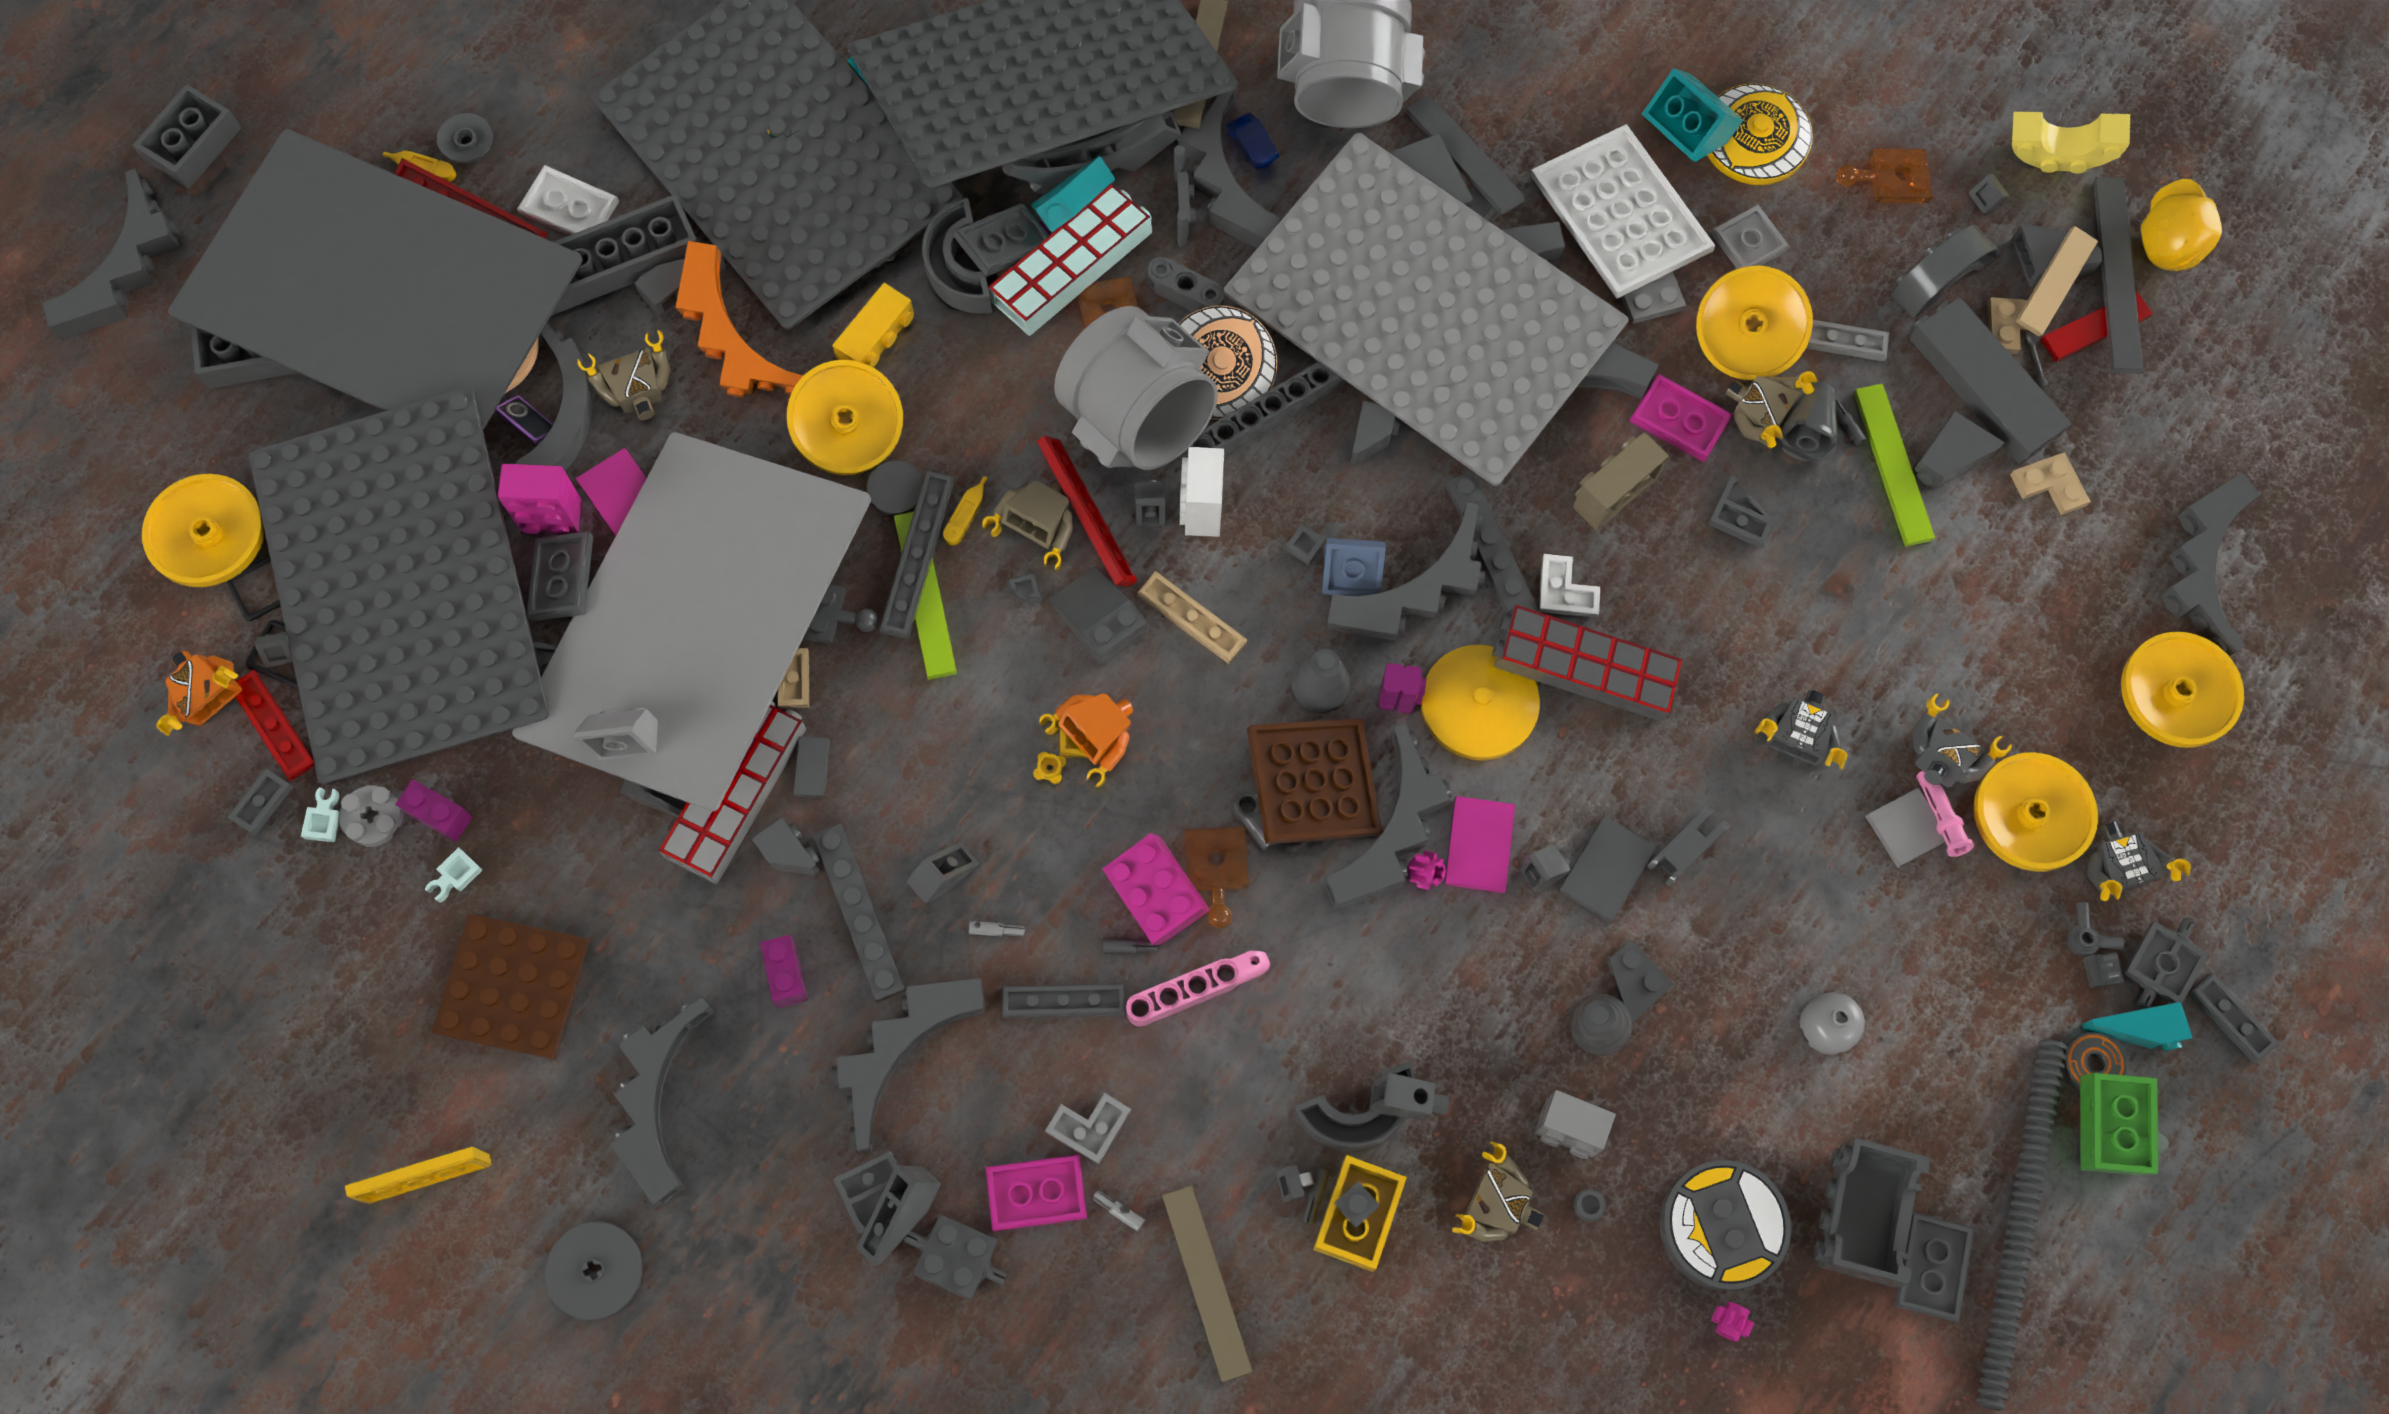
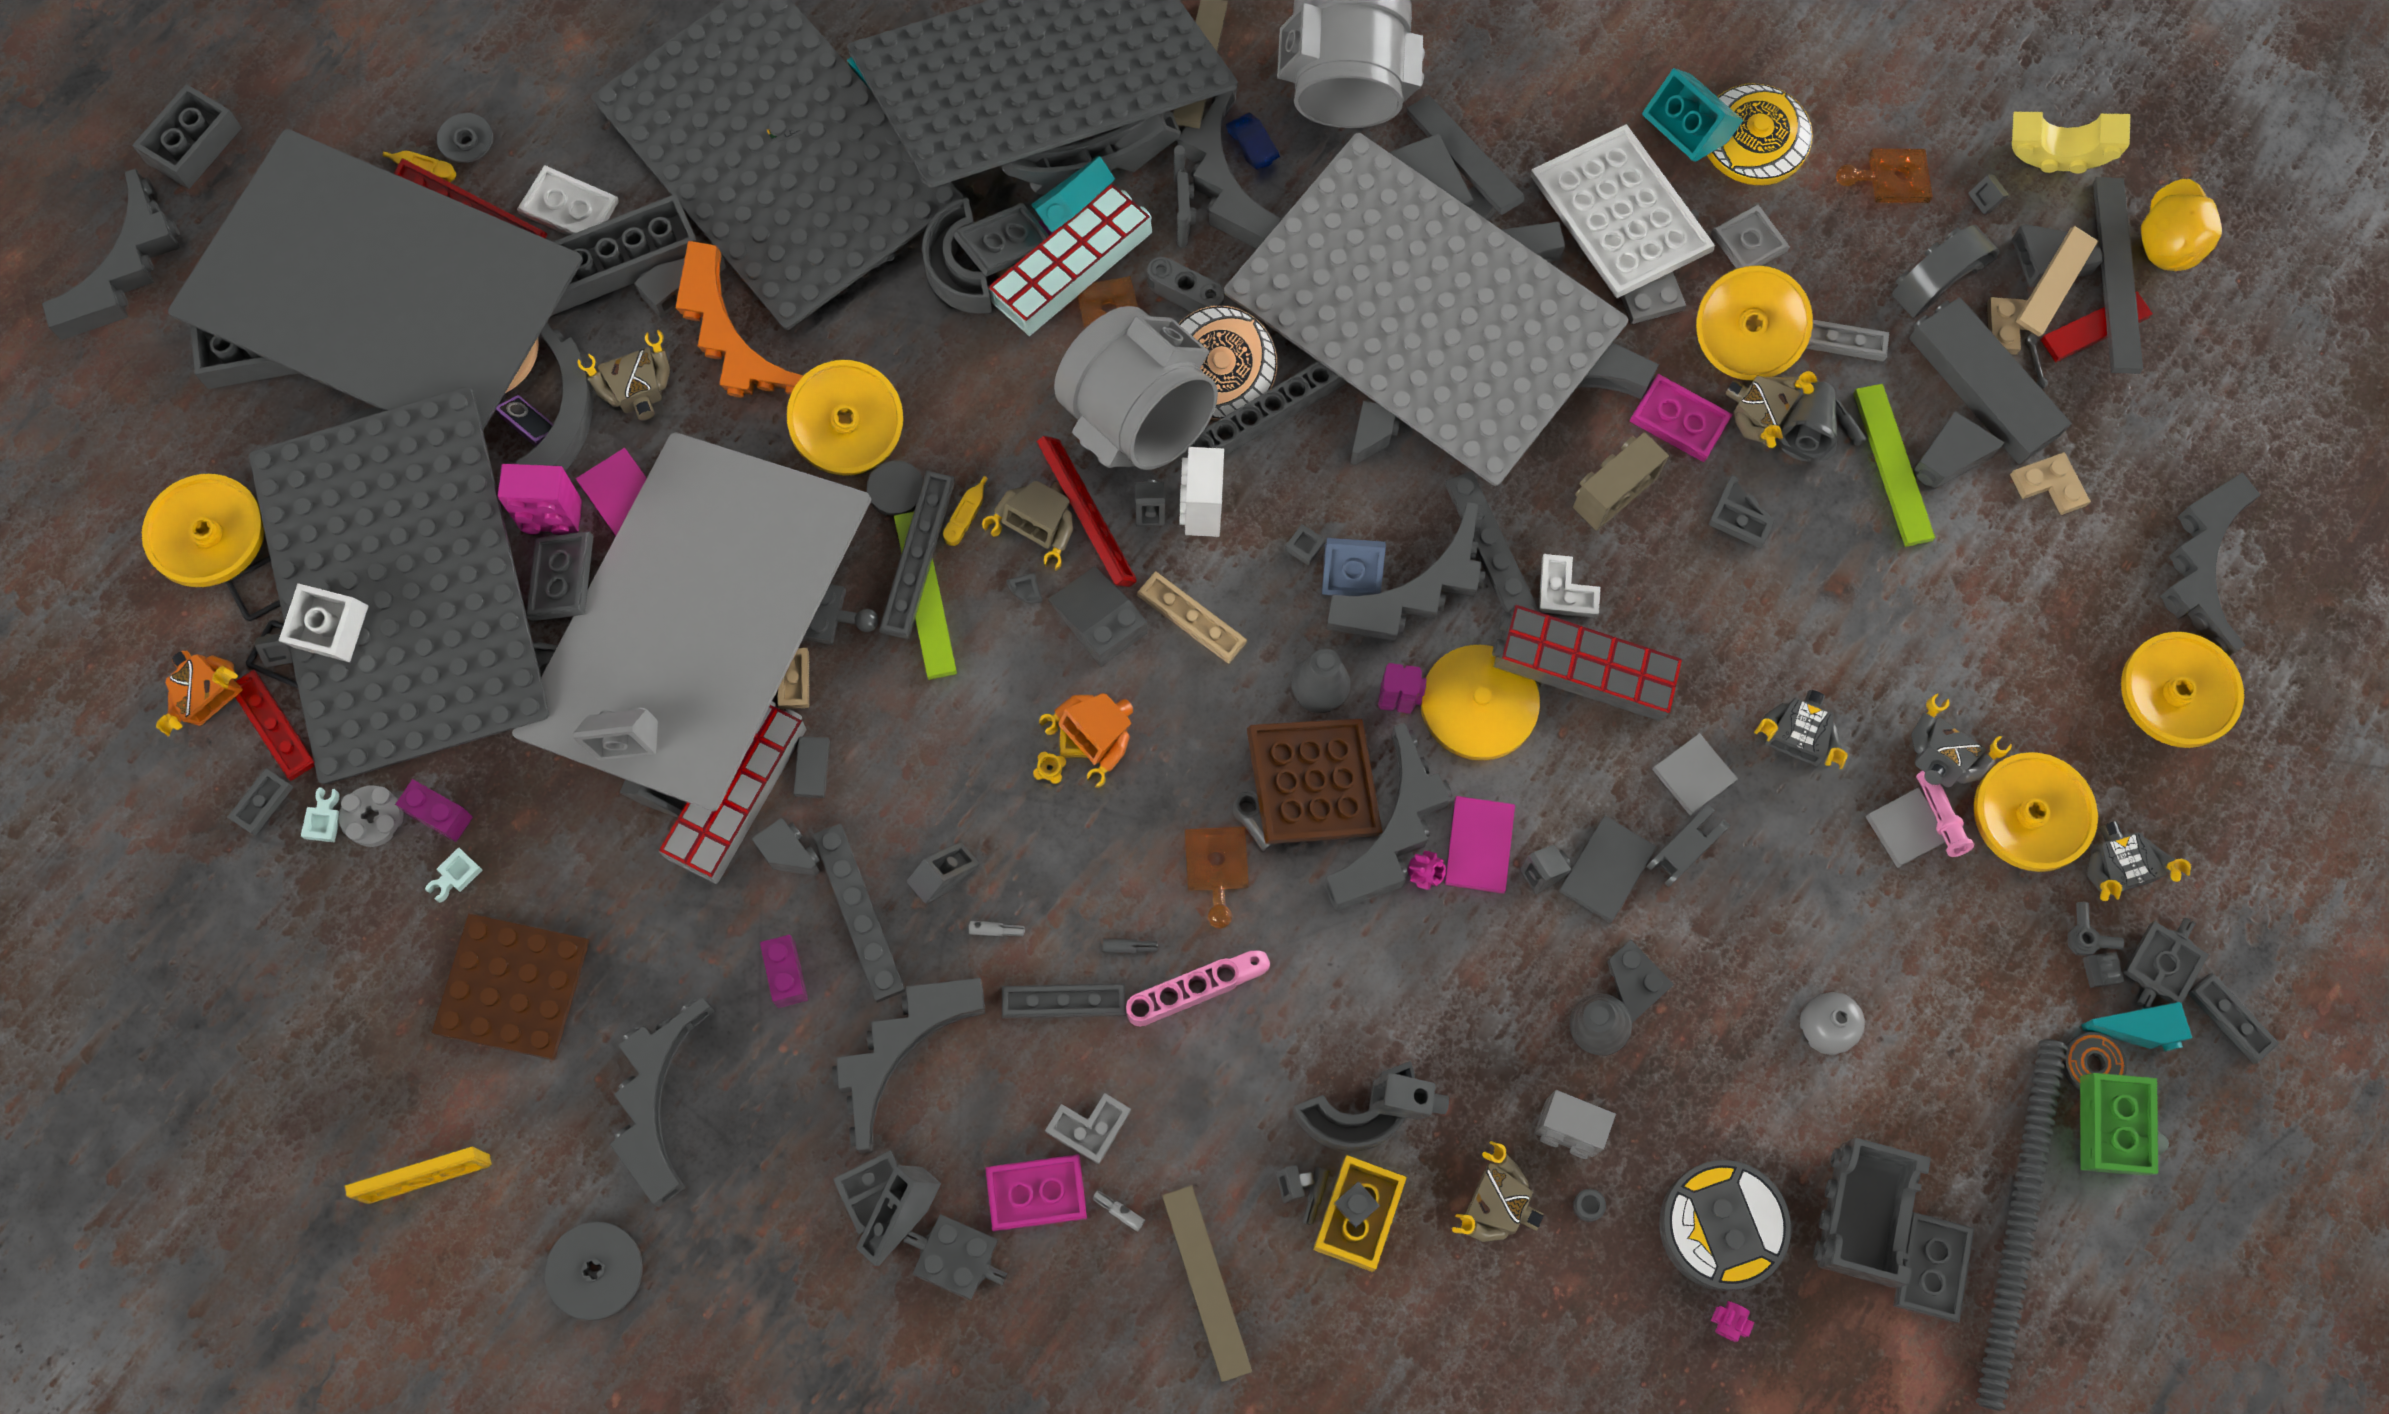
yellow brick [832,283,914,368] -> none
dark pink brick [1102,833,1210,945] -> none
none -> white brick [279,583,368,662]
none -> light grey tile [1652,733,1738,816]

